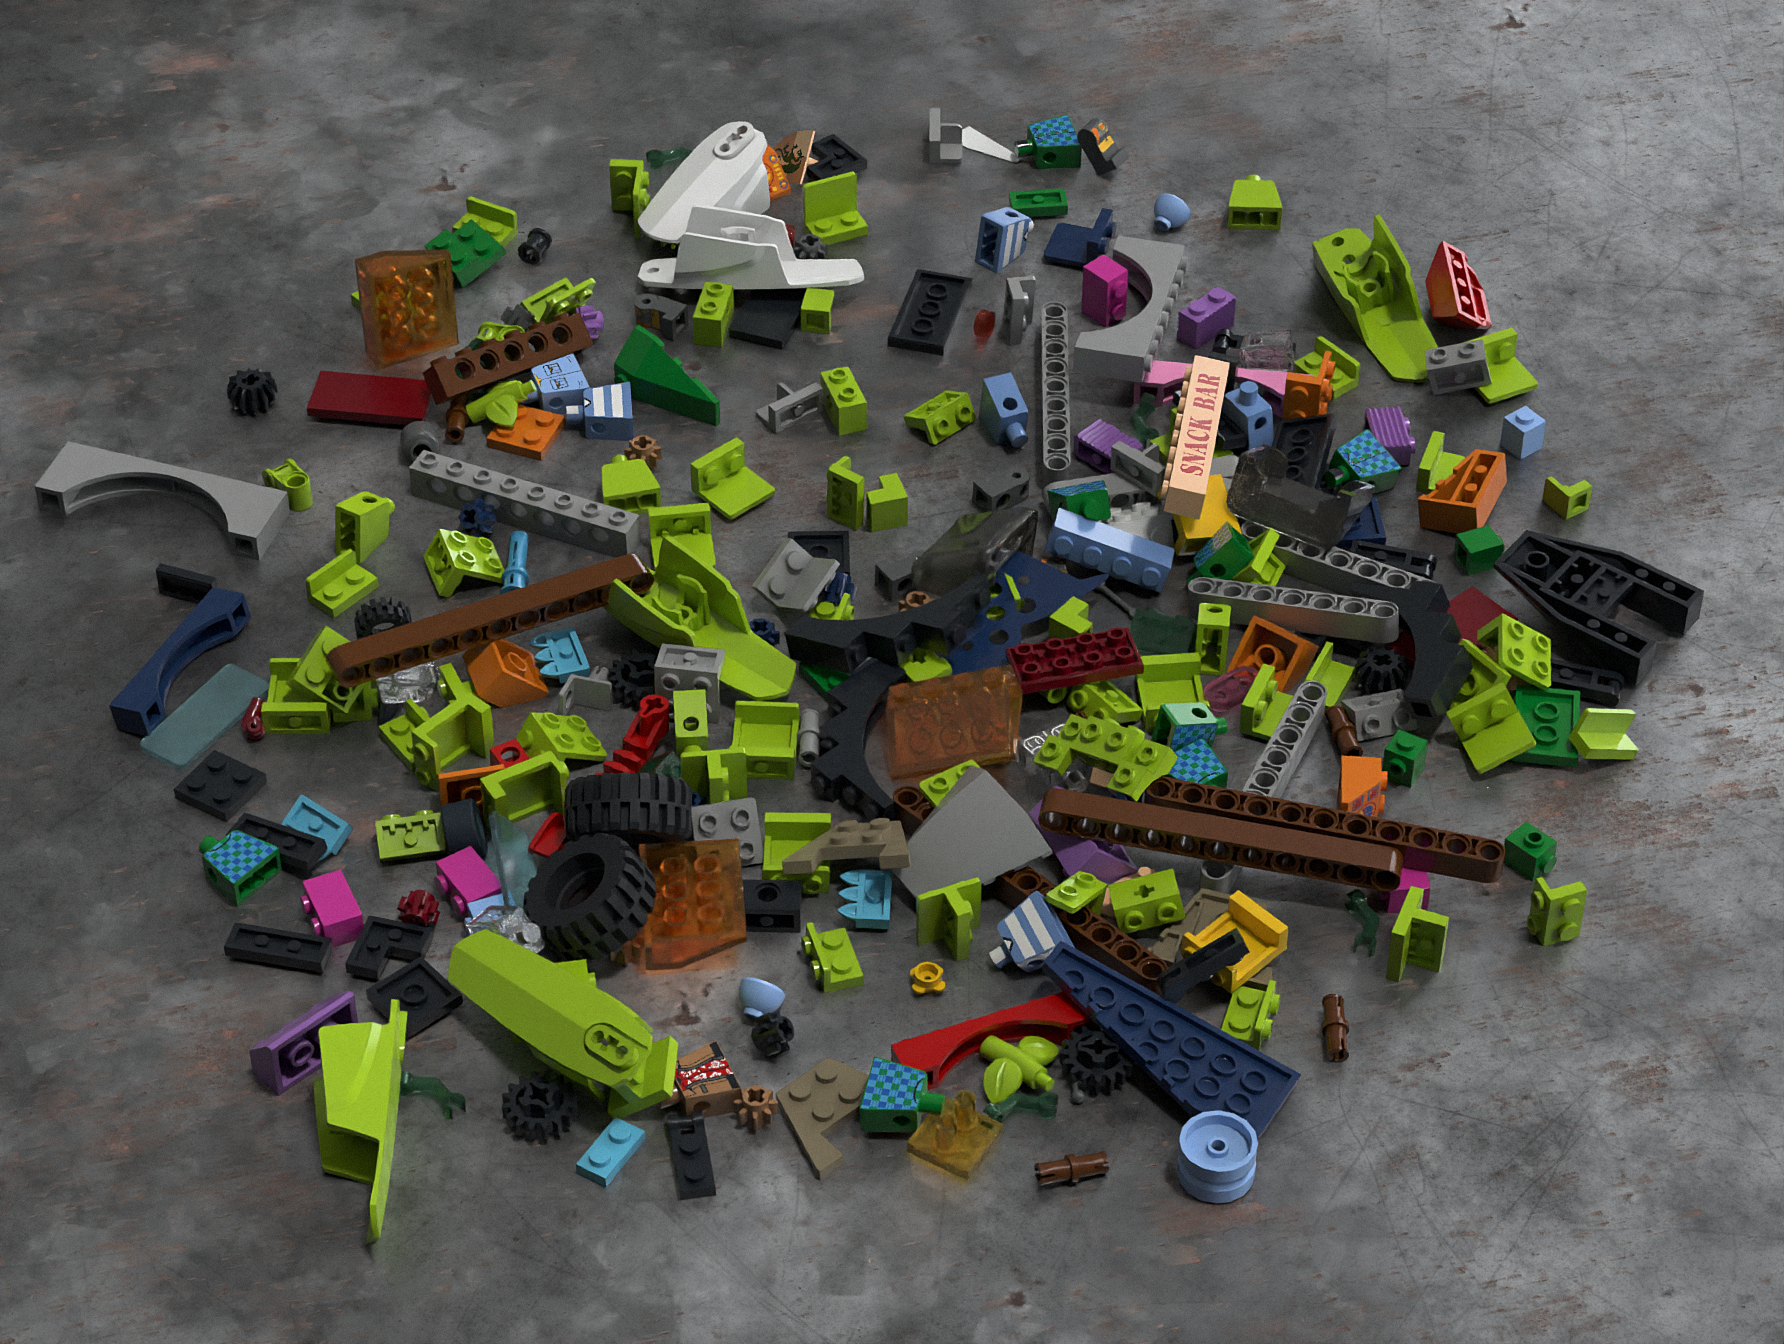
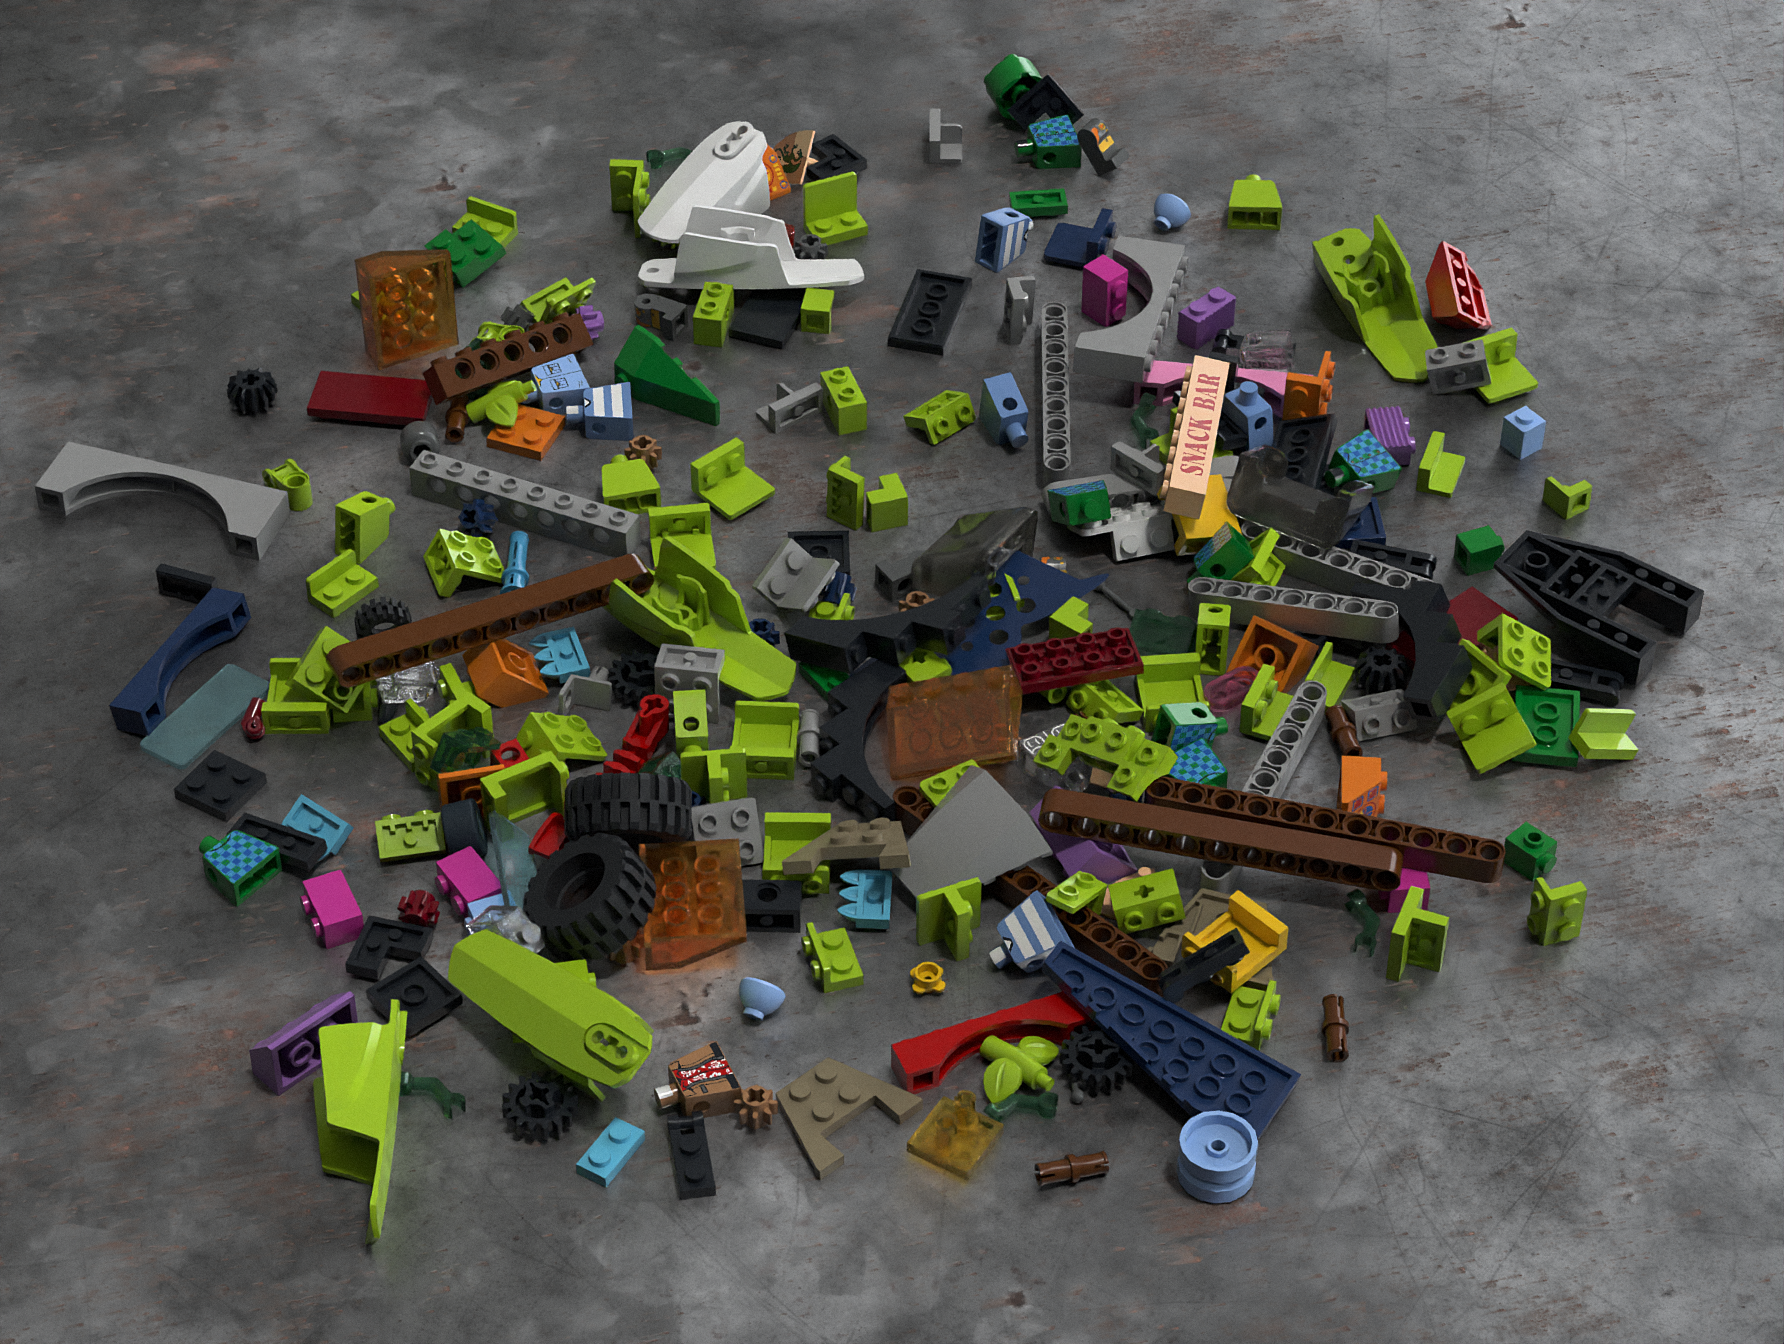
black plate [224,922,333,972] -> none
black bush [518,228,552,265] -> none
lime bracket [608,1036,679,1119] -> none
black gear [751,1011,794,1056] -> none
torso [859,1057,945,1132] -> none
white sticker [962,126,1022,163] -> none
dark grey leg [972,467,1030,518] -> none
clear red tile [974,309,996,340] -> none
medium blue brick [1044,508,1175,593] -> none
medium lavender brick [1073,419,1143,474] -> none
lime bracket [1293,336,1360,400] -> none
green brick [1382,729,1428,788] -> none
orange wedge [1418,449,1507,534] -> none
none -> clear green bracket [429,727,502,774]
none -> green brick [984,54,1042,120]
none -> black plate [1007,73,1084,130]

